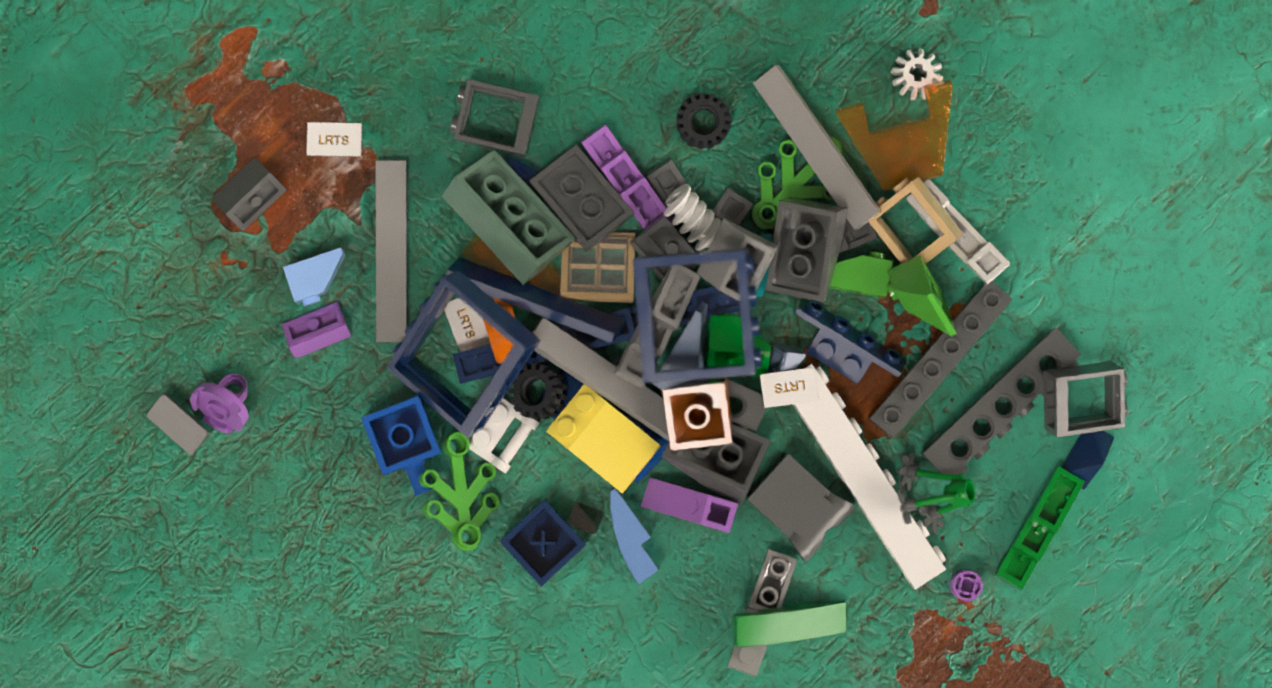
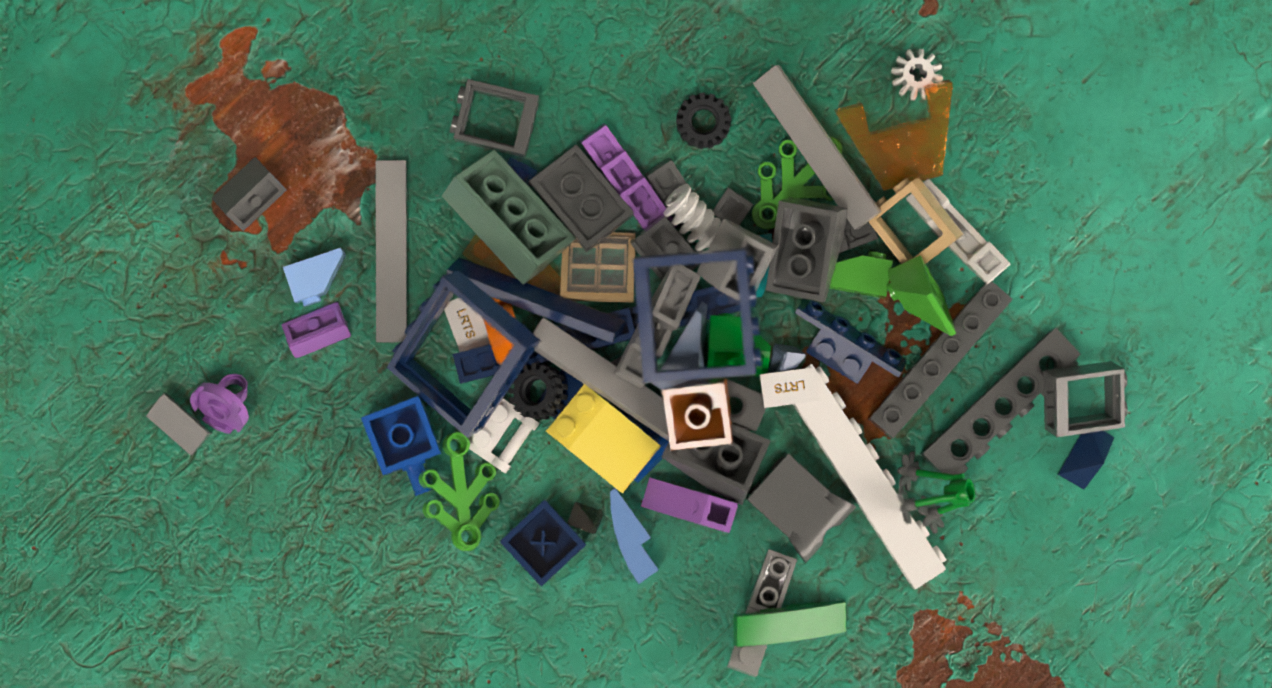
white sticker [307,122,362,156] -> none
medium lavender wheel [949,570,983,601] -> none
green slope [994,466,1085,591] -> none

